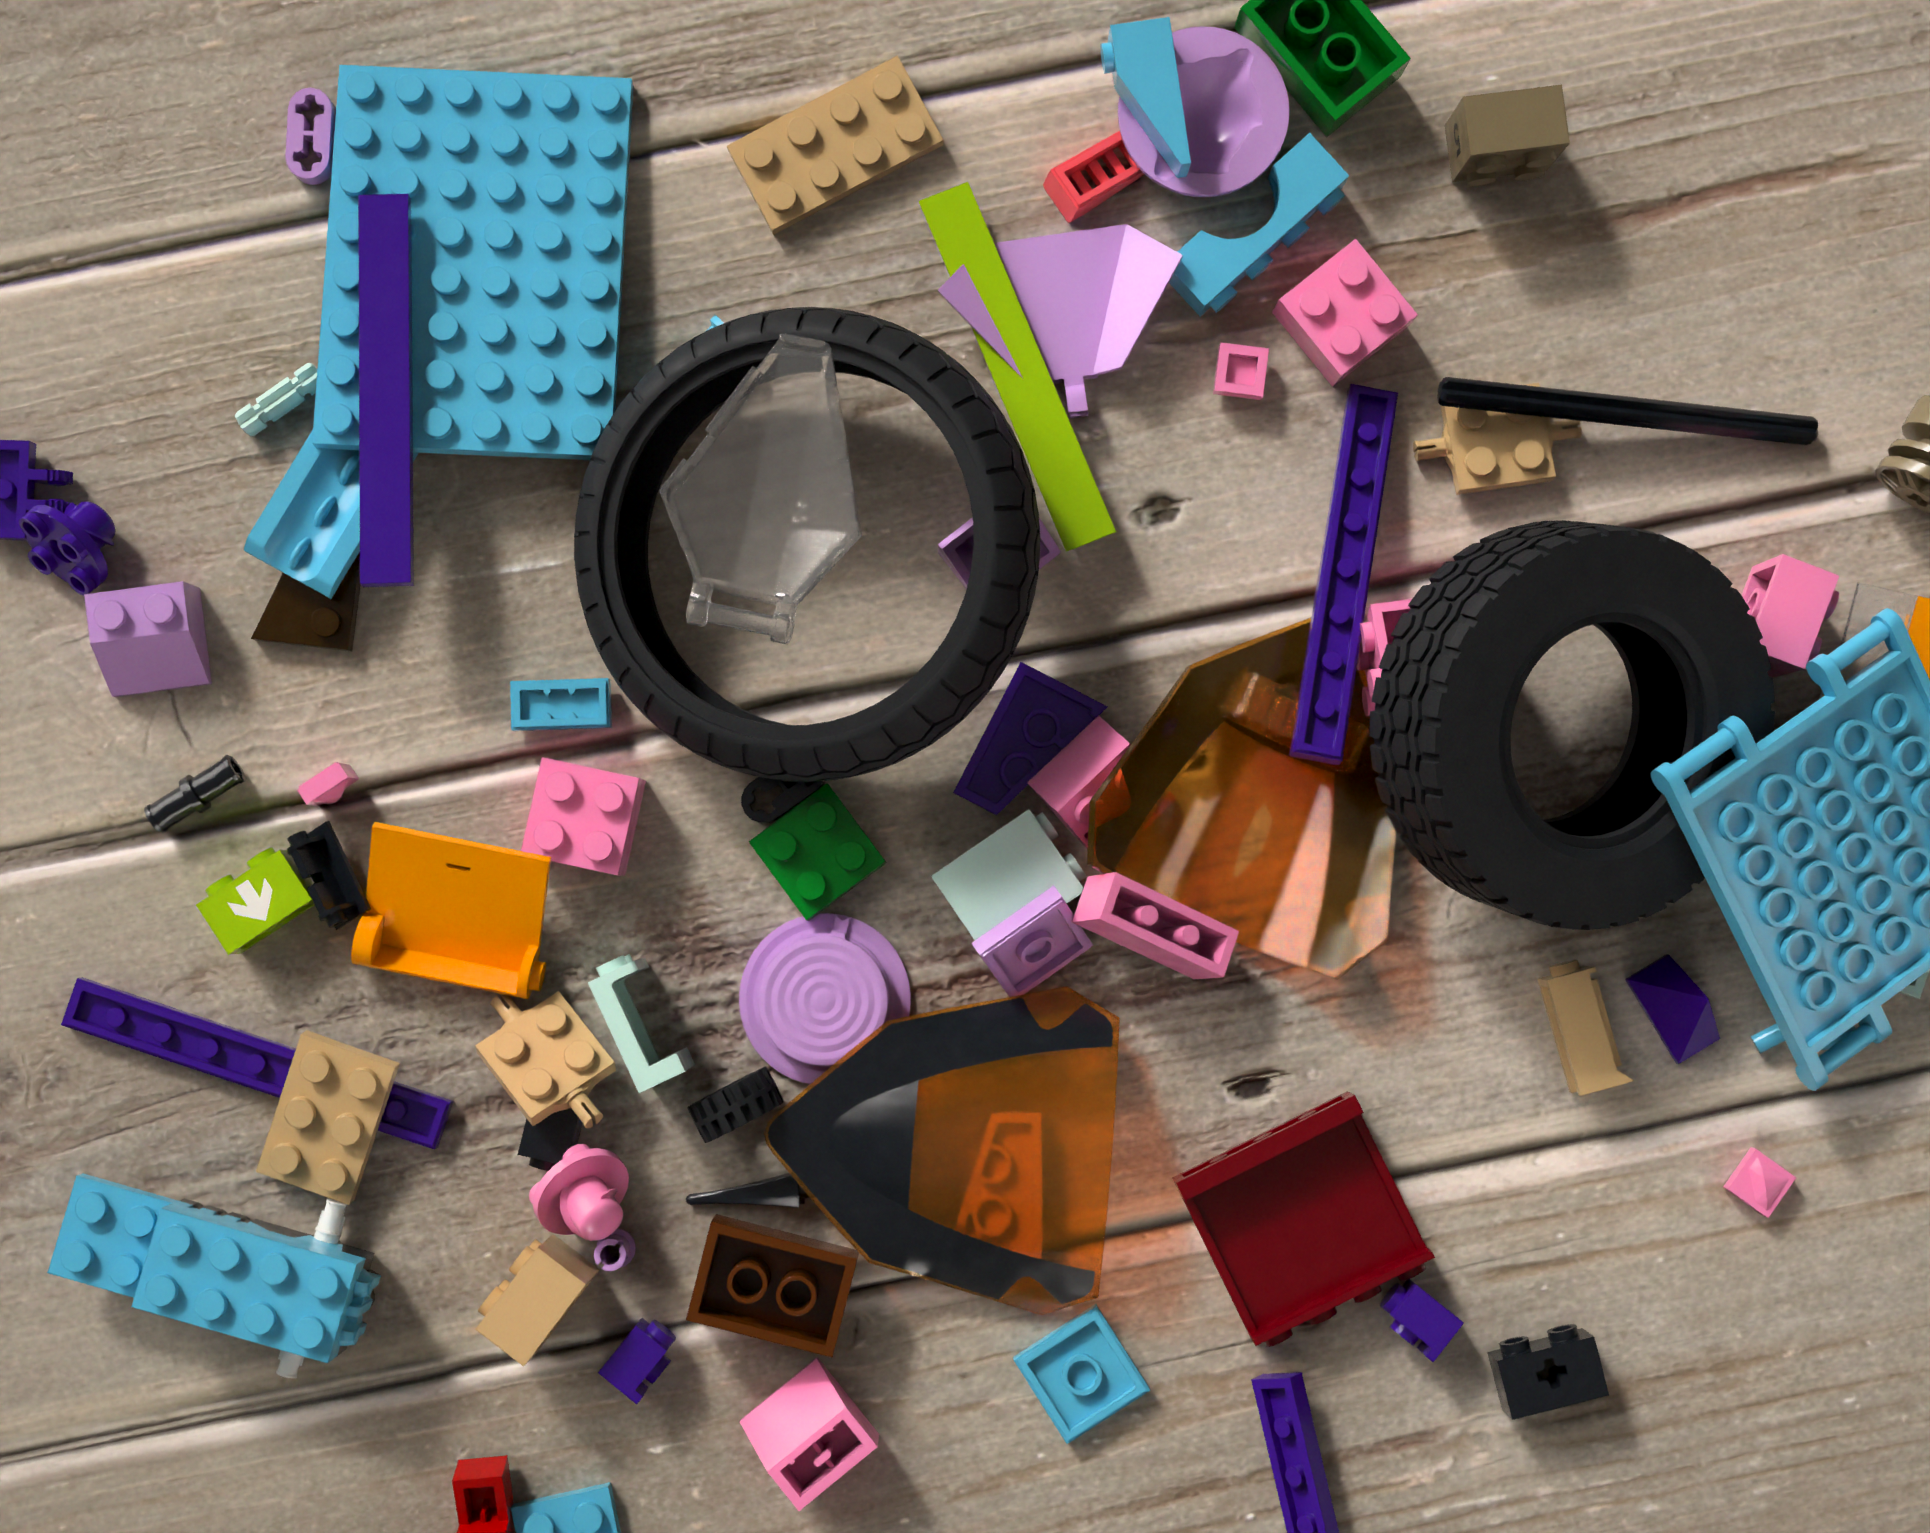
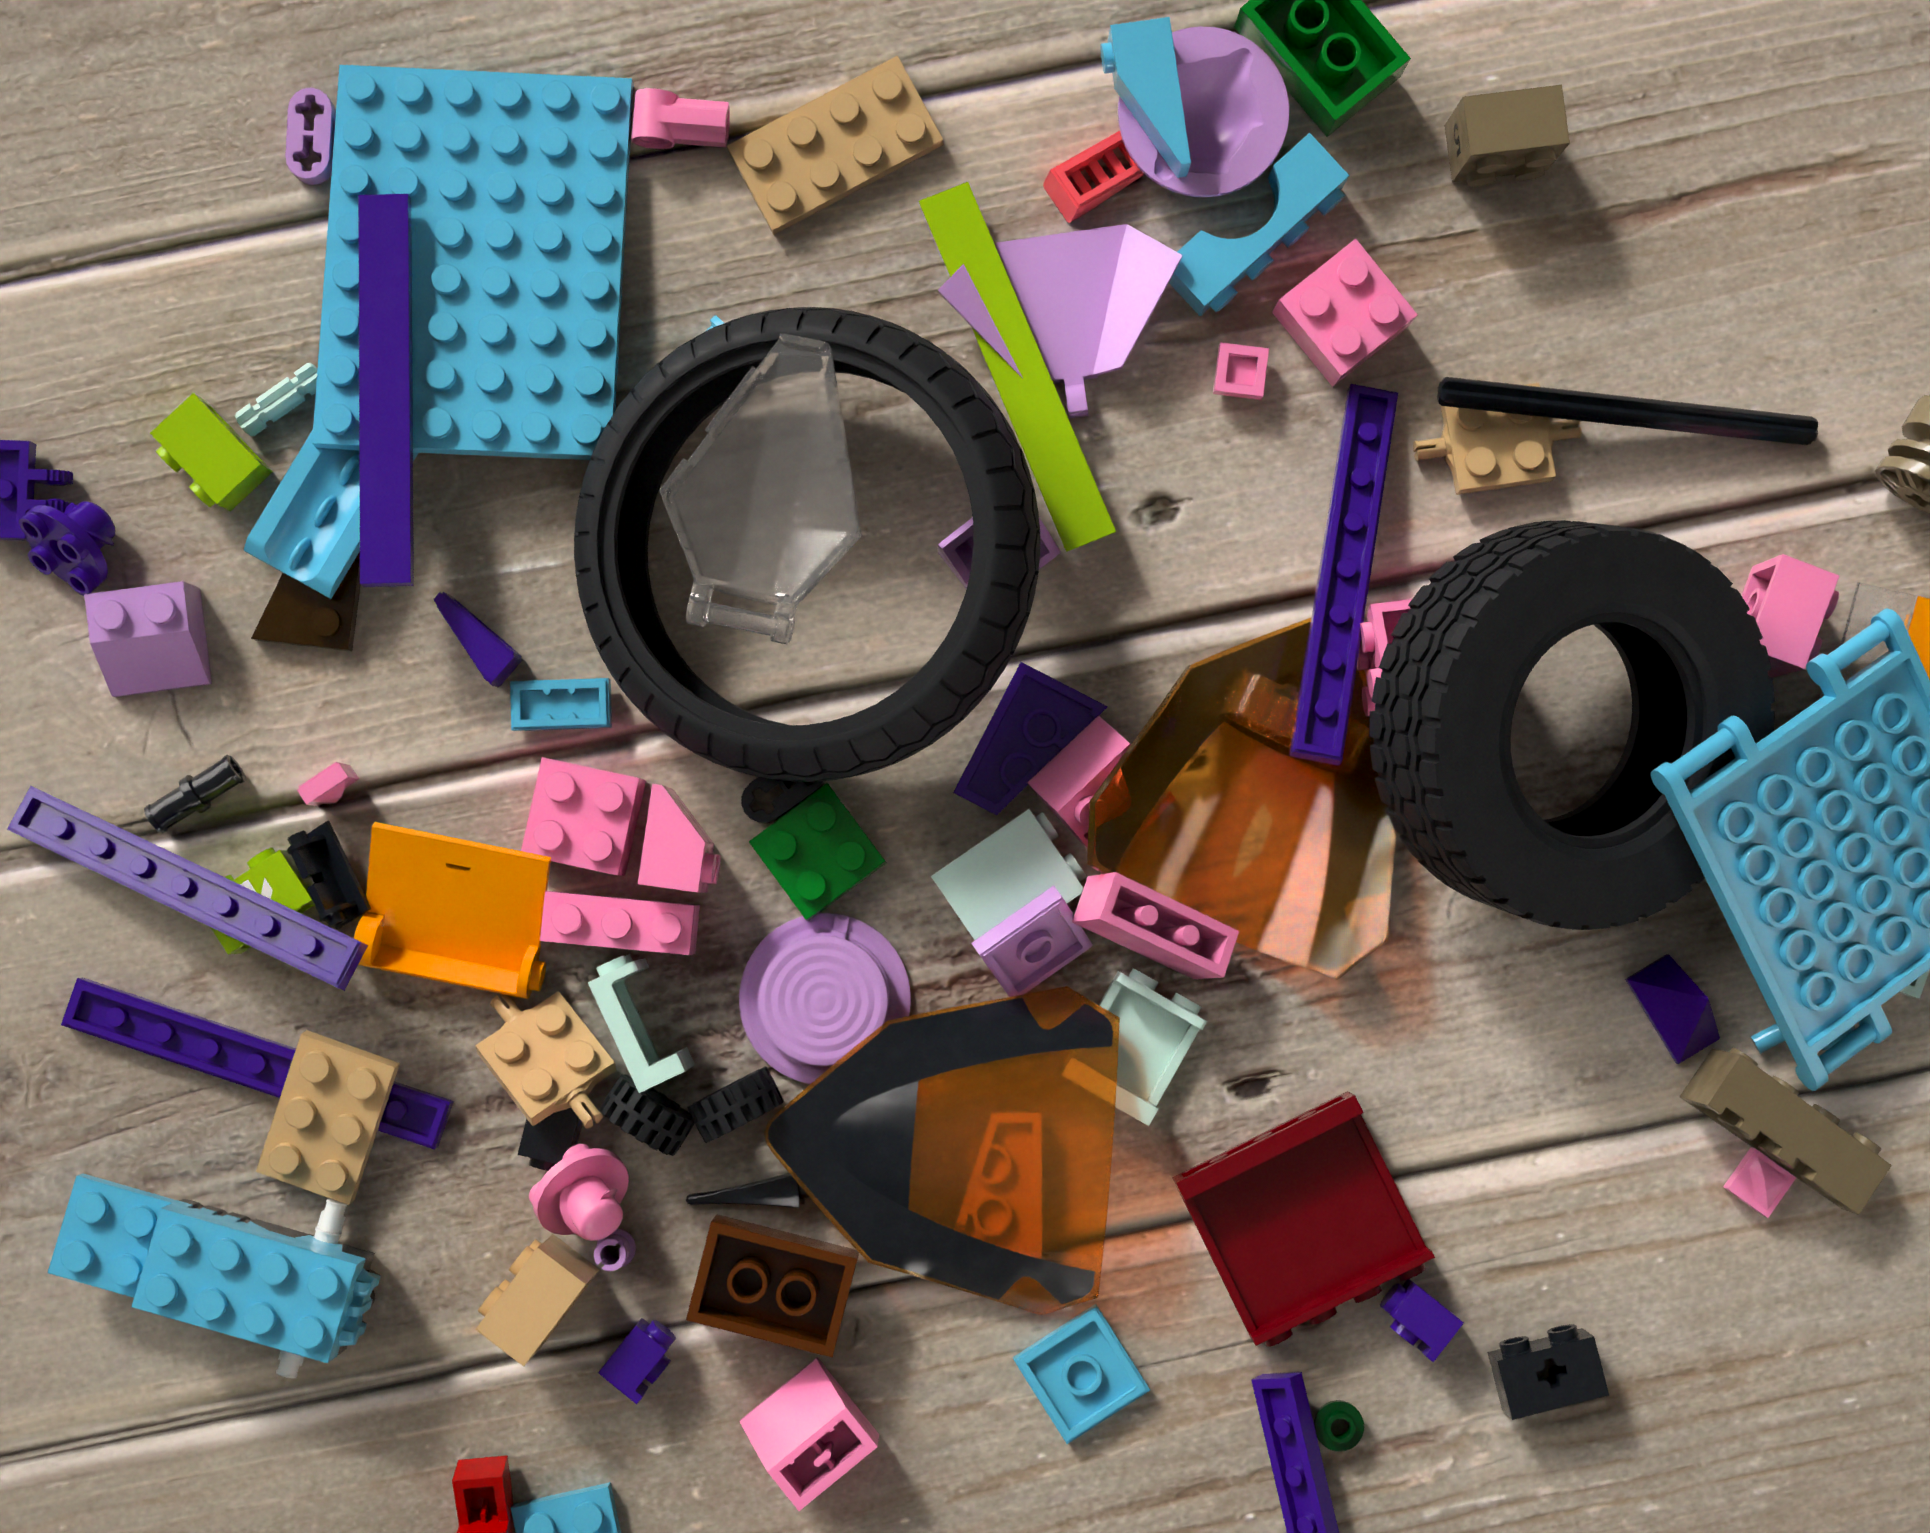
tan window [1537,960,1634,1096] -> none
none -> tile [7,786,368,991]
none -> lime brick [150,393,273,511]
none -> dark purple slope [433,592,523,688]
none -> bright pink brick [540,891,700,955]
none -> black tyre [599,1074,695,1156]
none -> bright pink piece [631,88,730,149]
none -> bright pink slope [638,784,721,893]
none -> light aqua panel [1060,968,1207,1126]
none -> dark green plate [1314,1400,1364,1452]
none -> dark tan wedge [1680,1047,1892,1215]

